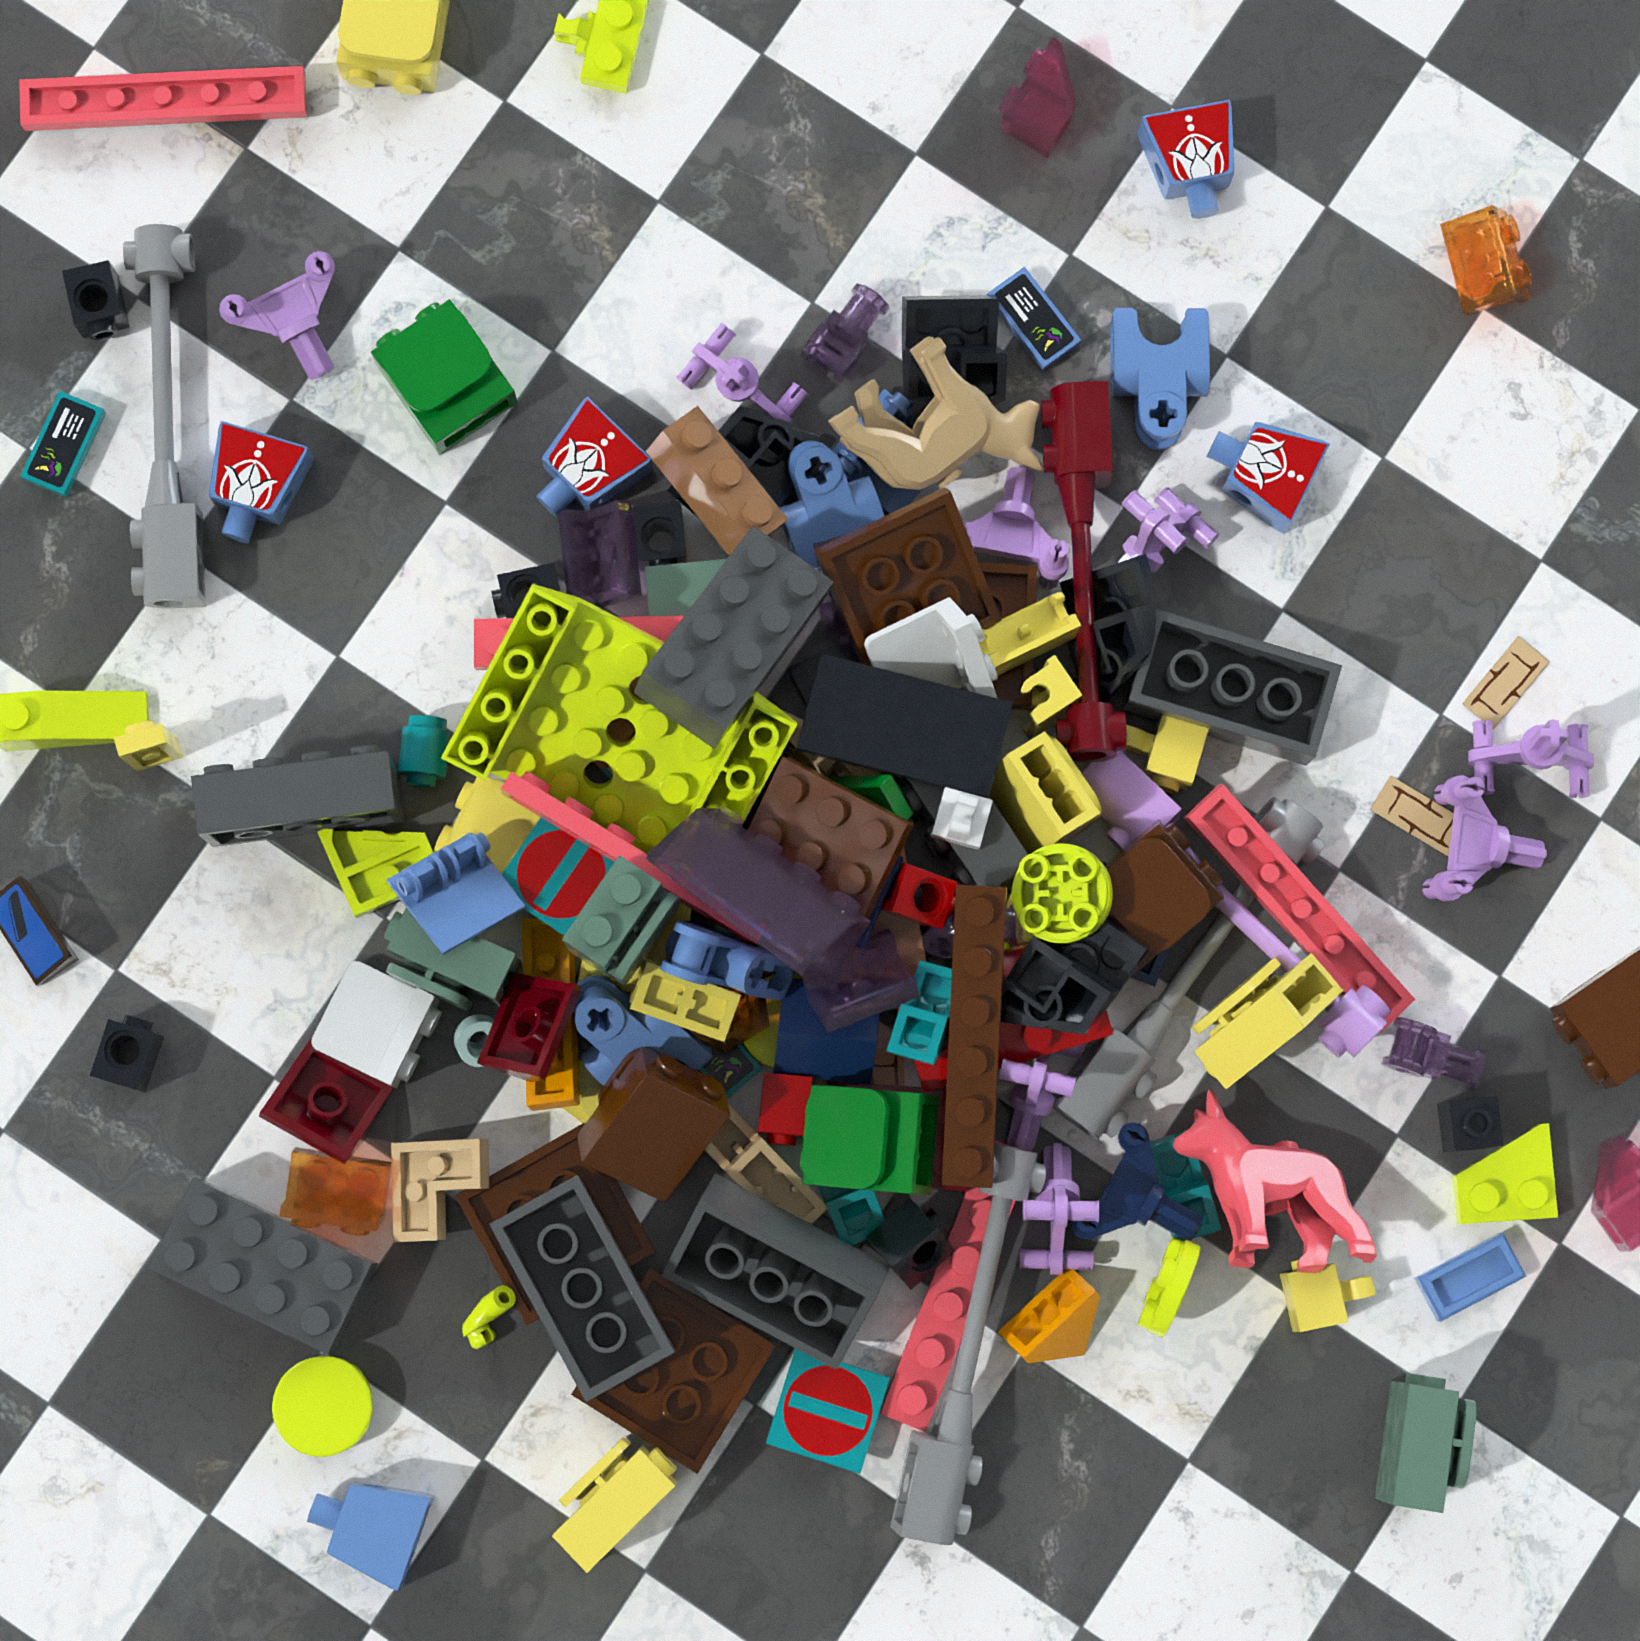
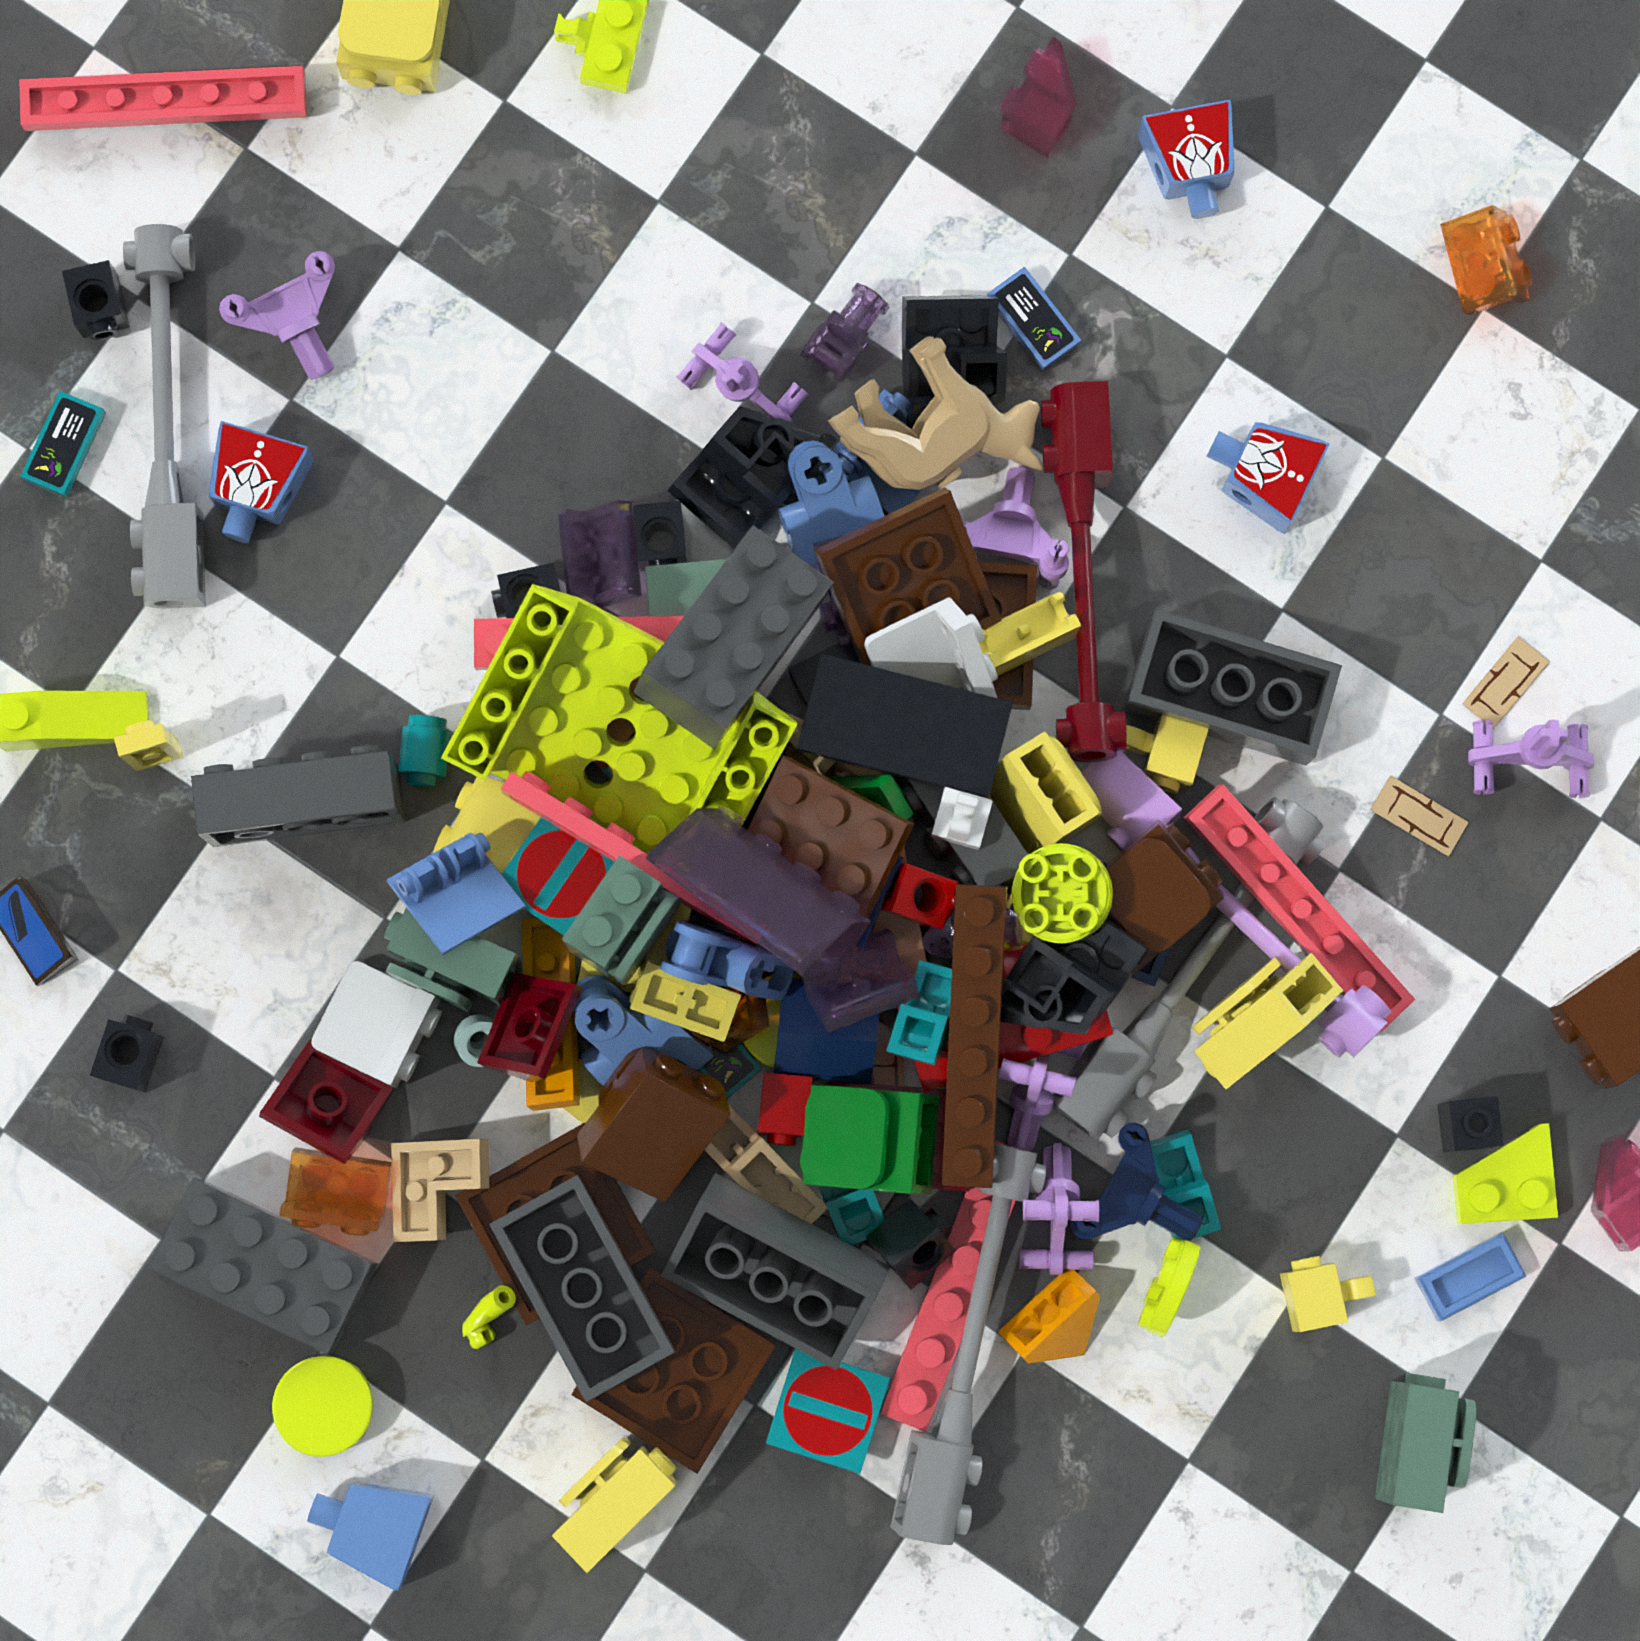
neon yellow wing [318,829,434,918] -> none
green brick [371,299,518,456] -> none
torso [536,396,653,517] -> none
medium nougat brick [646,406,788,556] -> none
light yellow hinge [1015,655,1082,740] -> none
black slope [1059,554,1156,703] -> none
medium blue piece [1110,307,1210,450] -> none
lavender axle [1118,487,1220,573] -> none
coral animal [1173,1089,1377,1274] -> none
clear purple connector [1381,1017,1487,1091] -> none
lavender axle [1422,775,1547,901] -> none

